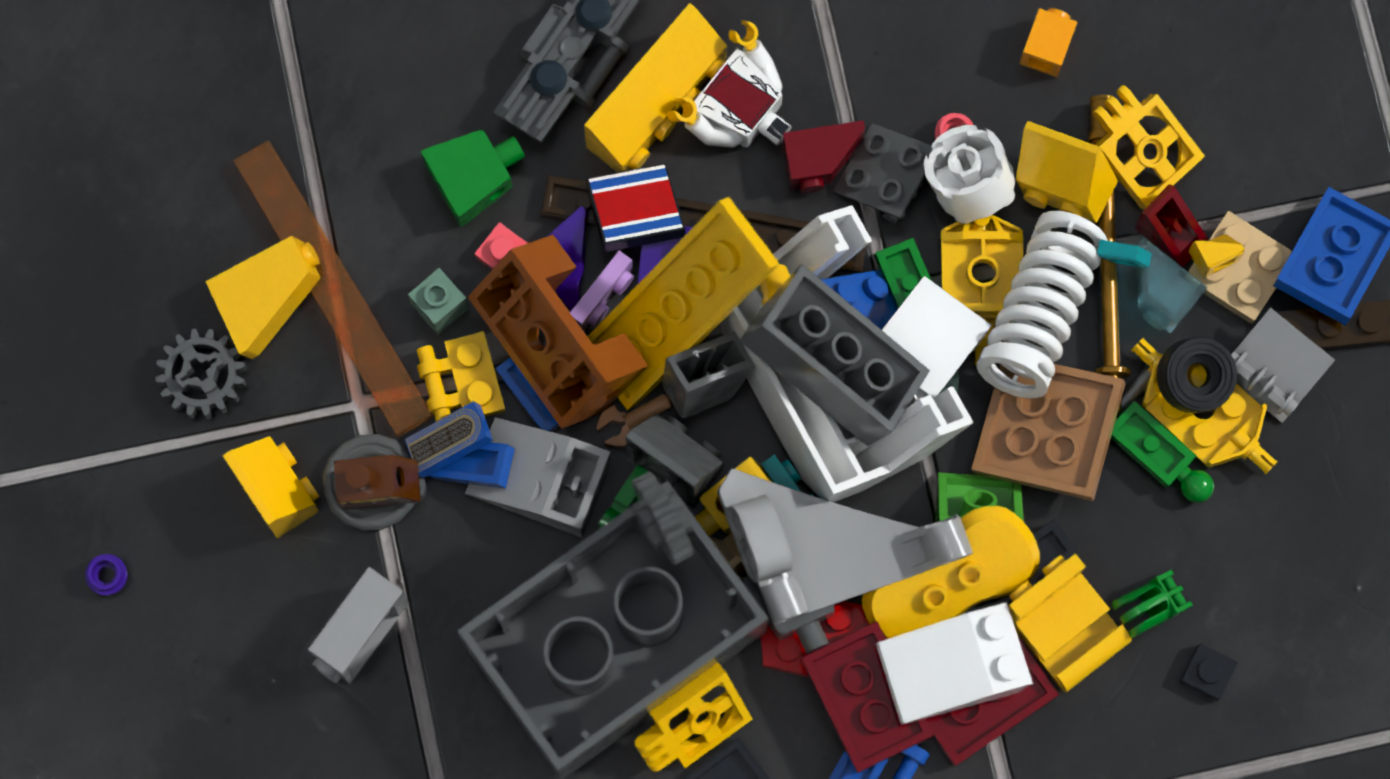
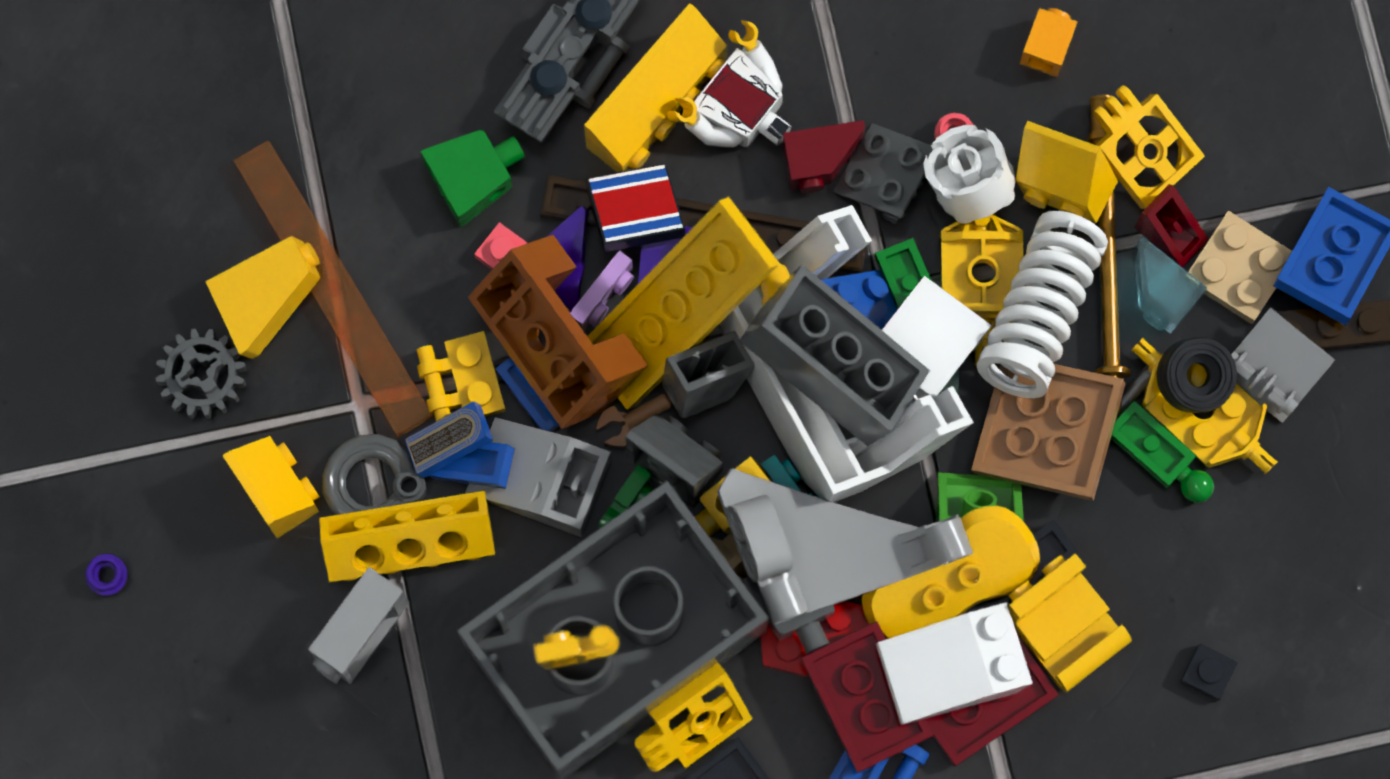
reddish brown torso [334,455,421,510] -> none
sand green brick [408,268,469,335] -> none
dark grey gear [631,471,694,564] -> none
teal tile [1097,239,1152,269] -> none
green arm [1111,569,1193,638] -> none
yellow slope [1188,234,1245,277] -> none
none -> yellow brick [319,491,495,582]
none -> yellow plate [534,626,619,670]

